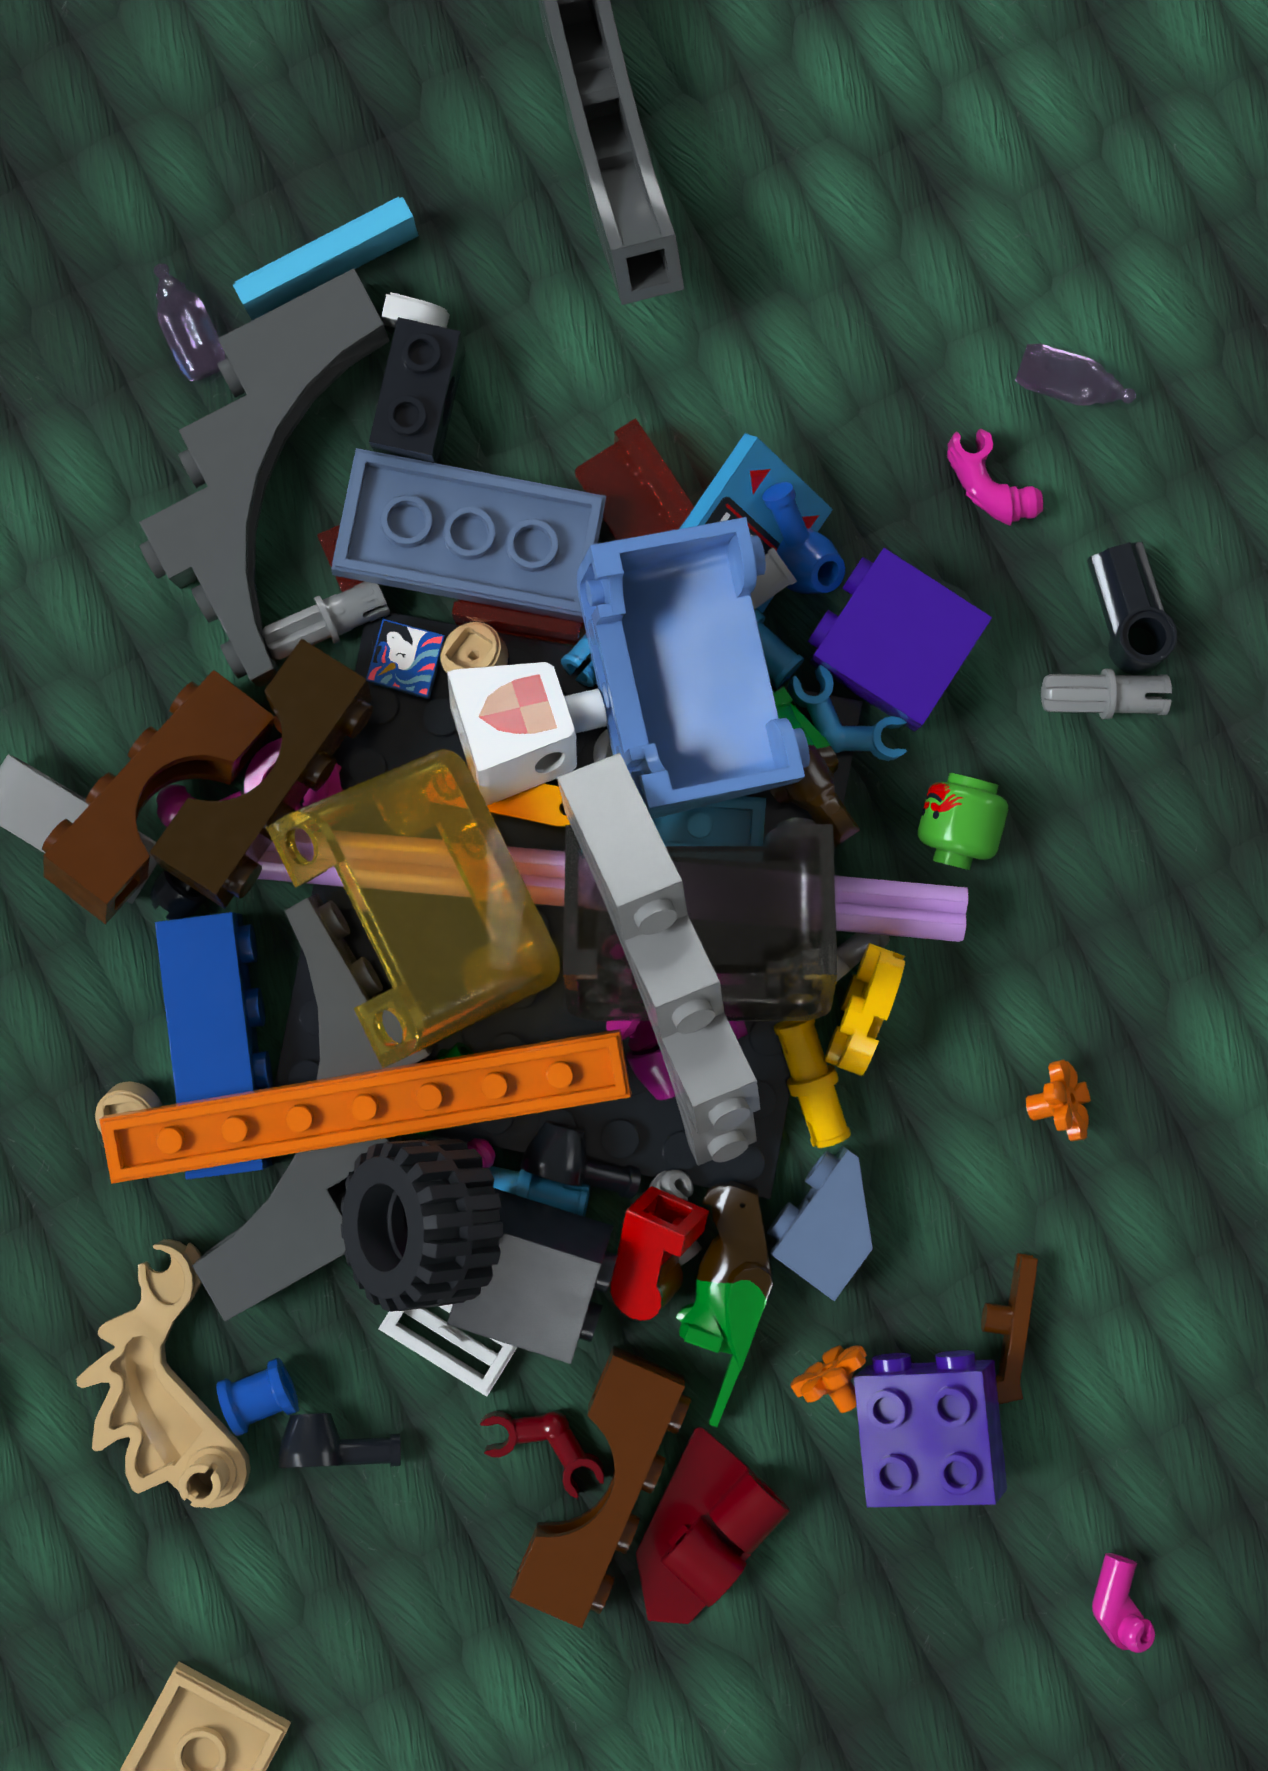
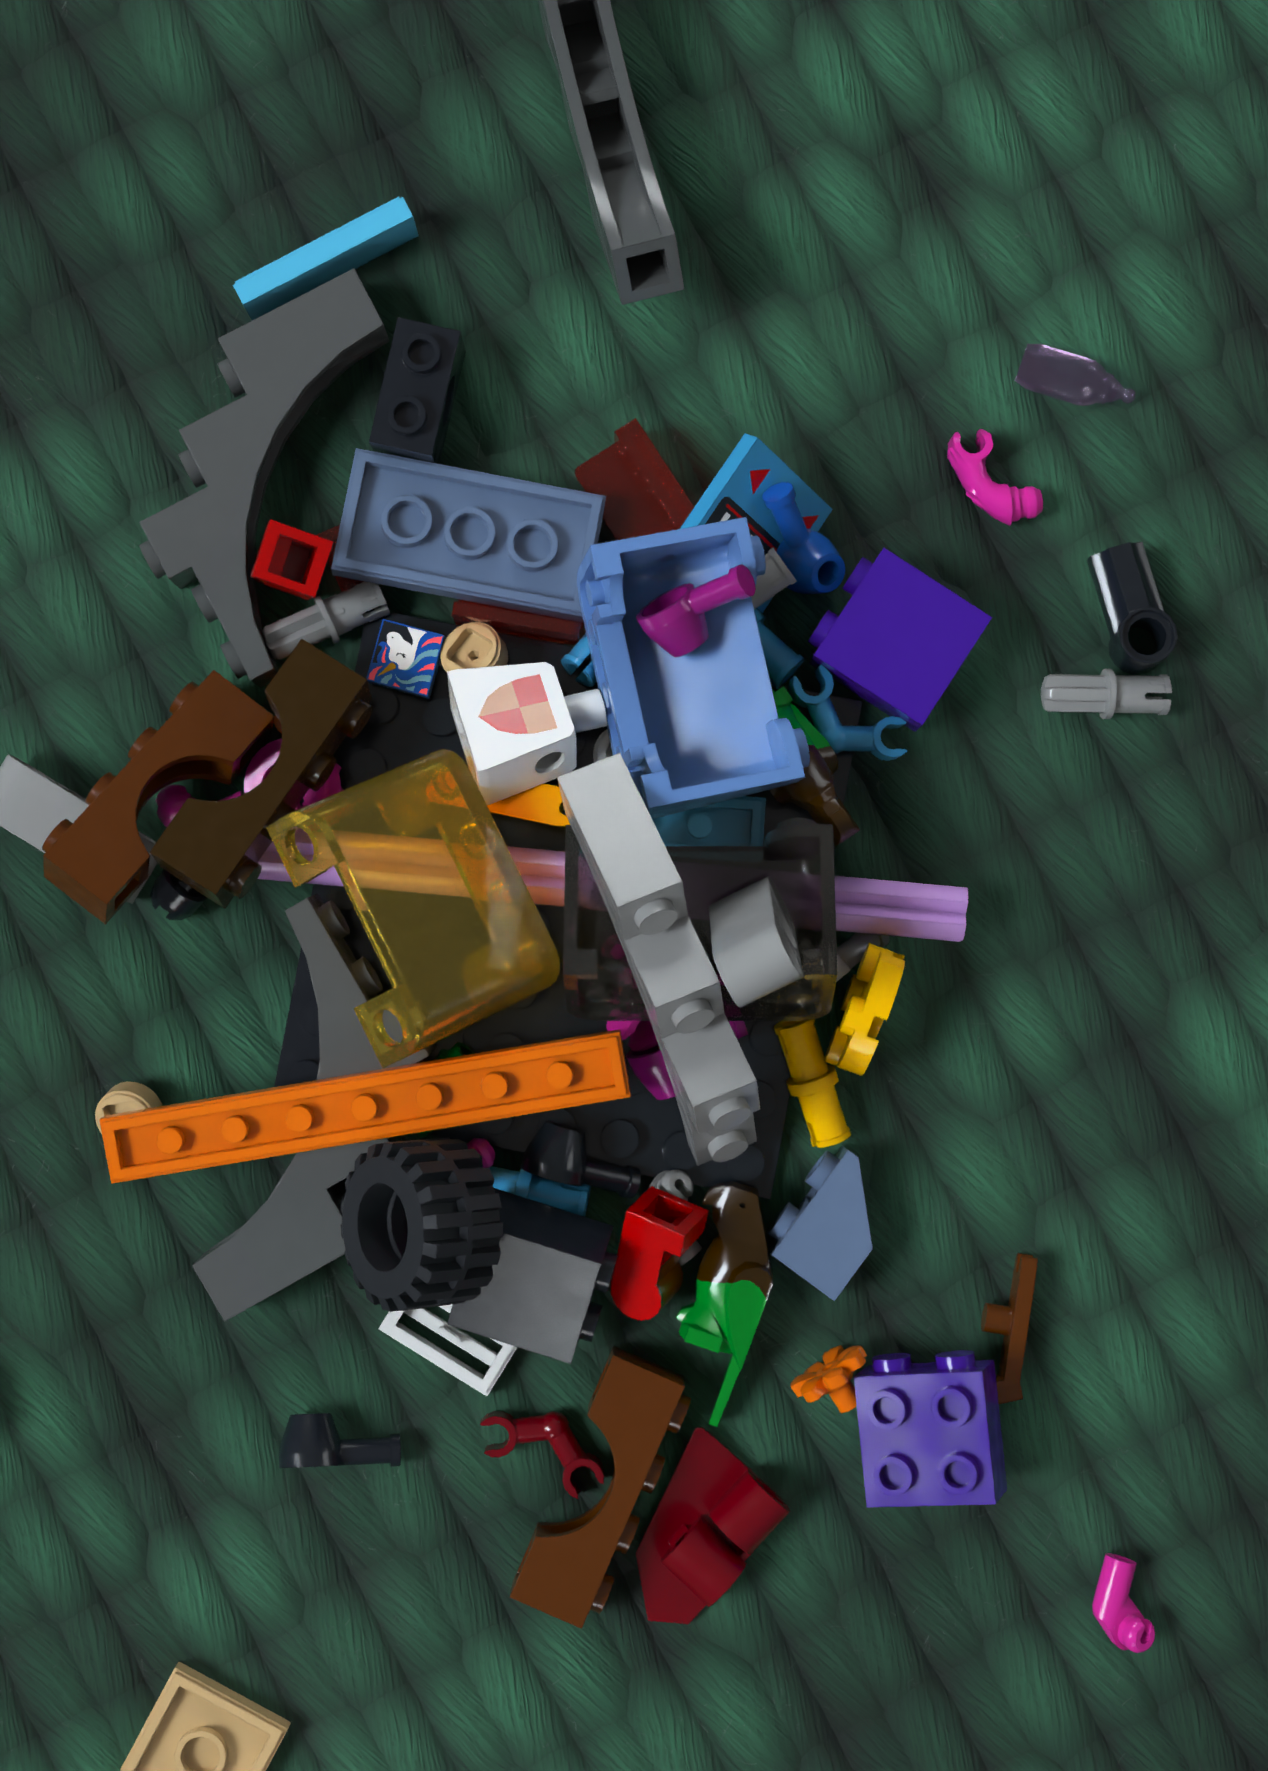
tan animal [76,1239,251,1508] -> none
clear purple piece [154,263,225,382] -> none
blue brick [155,912,273,1180] -> none
blue bush [216,1358,299,1436] -> none
white tile [382,292,450,328] -> none
bright green head [918,773,1009,870] -> none
orange plant [1026,1059,1091,1142] -> none
none -> red leg [250,520,333,600]
none -> magenta bar [636,564,756,658]
none -> light grey beam [709,876,803,1008]

